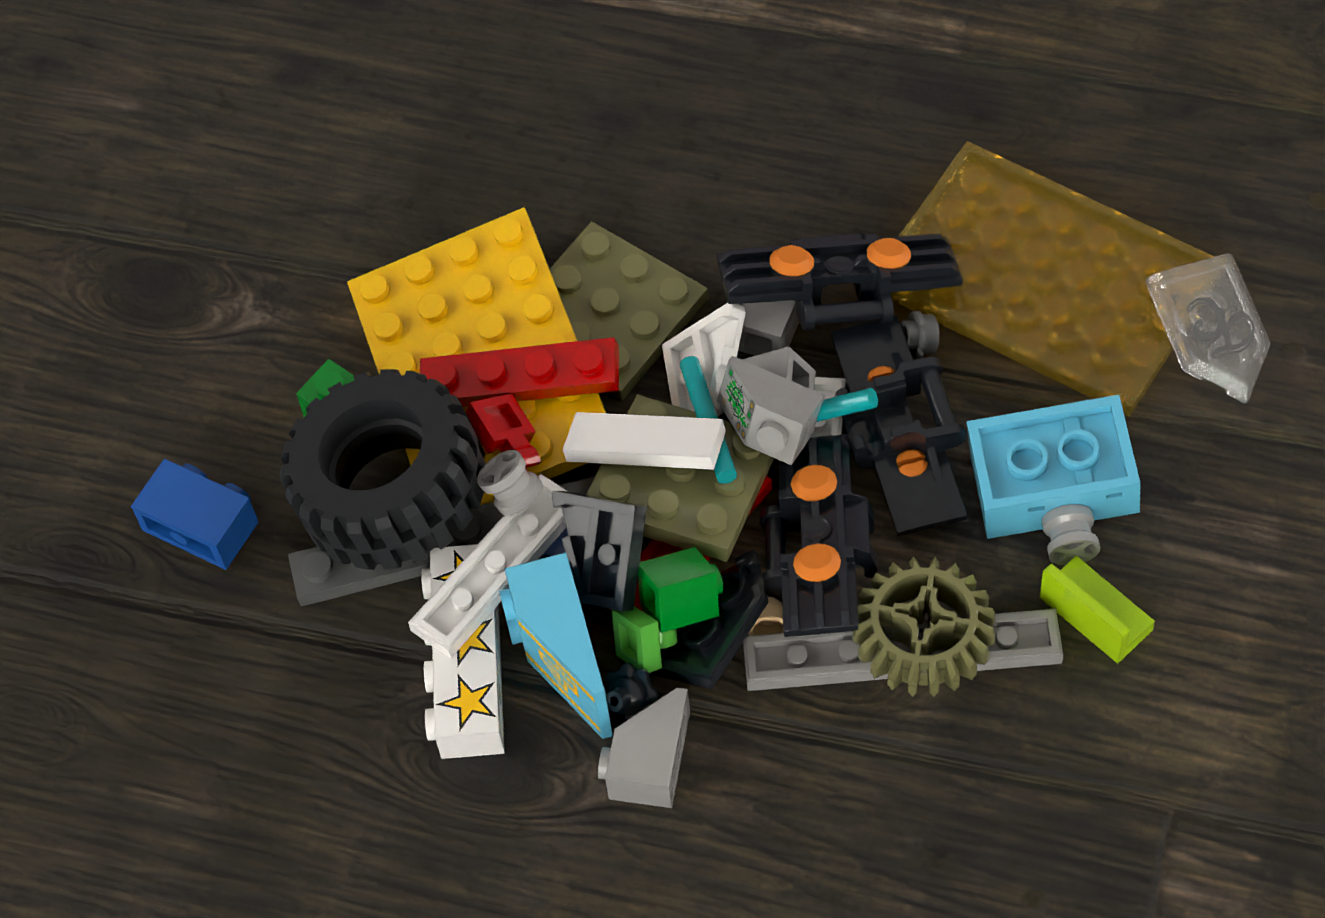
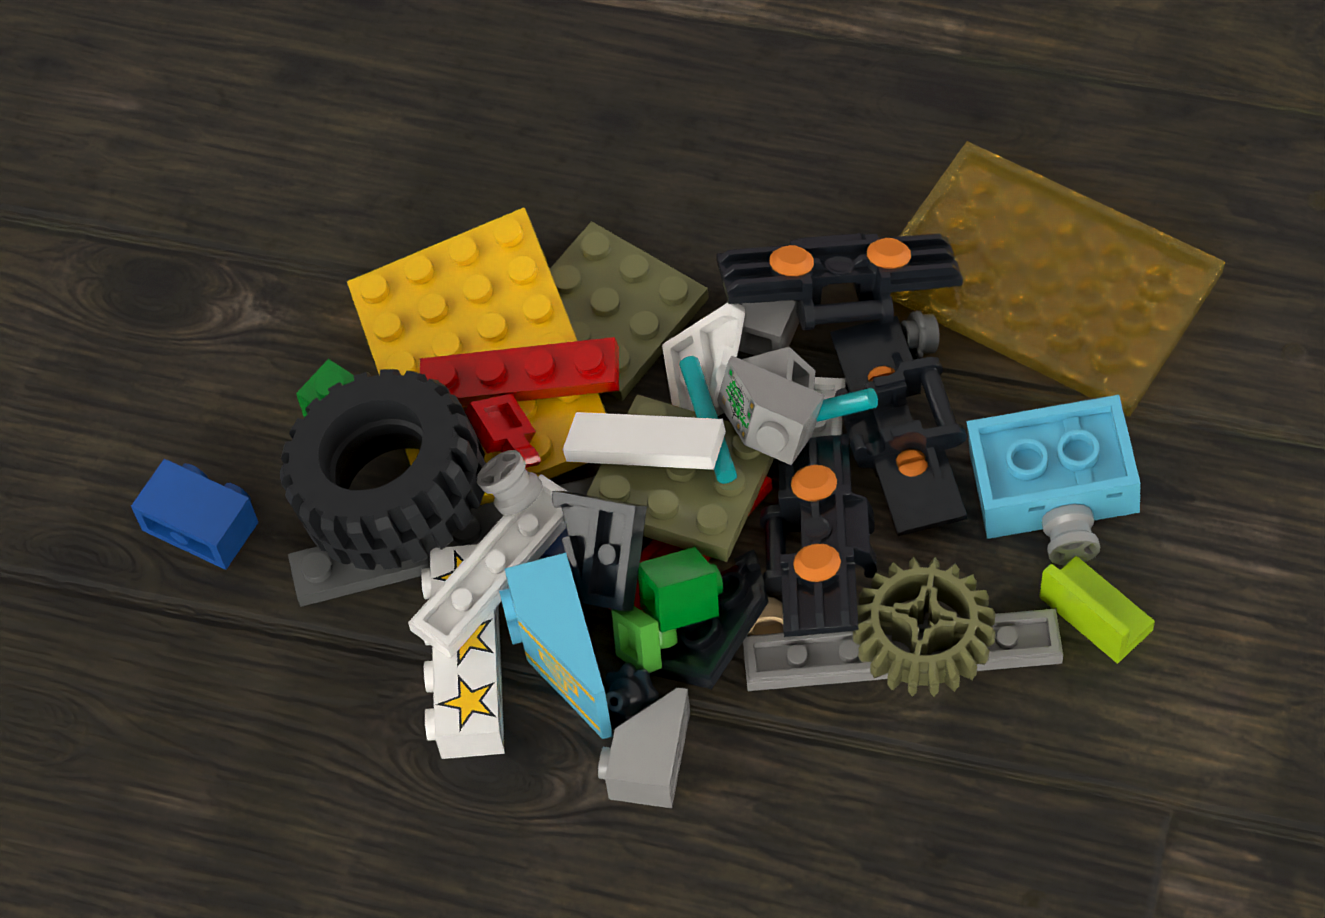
clear tile [1145,253,1271,404] -> none

